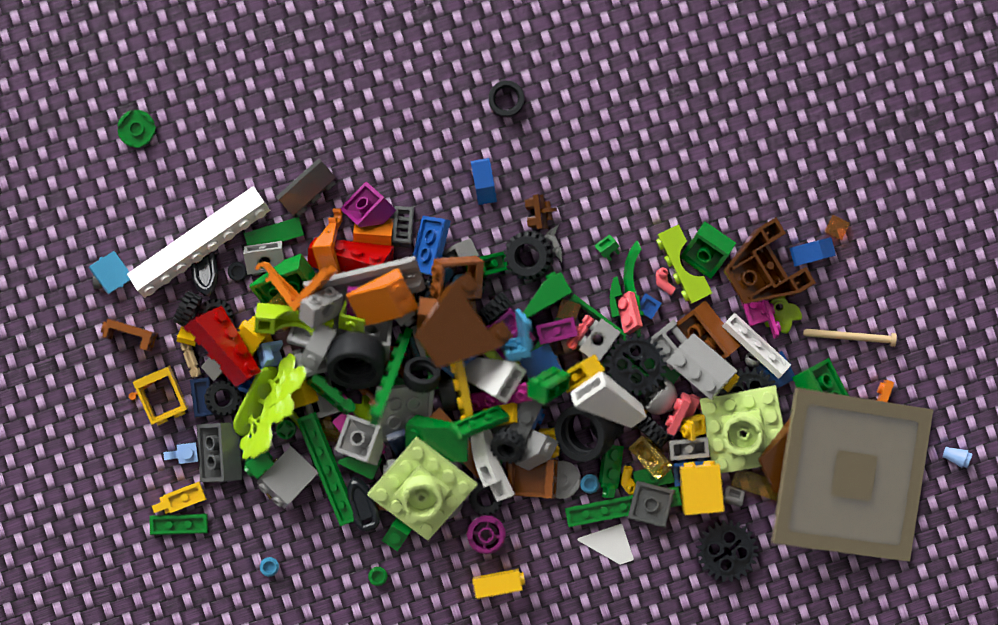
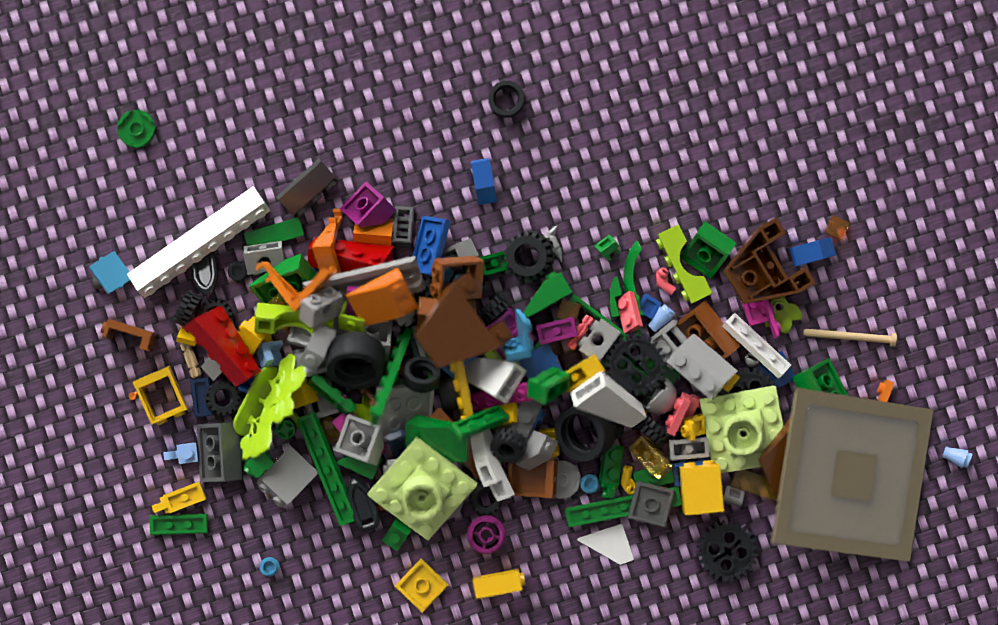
green plate [368,567,388,586] -> none
reddish brown hips [525,194,557,230] -> none
none -> yellow tile [395,558,449,613]
none -> light blue cone [648,304,676,332]

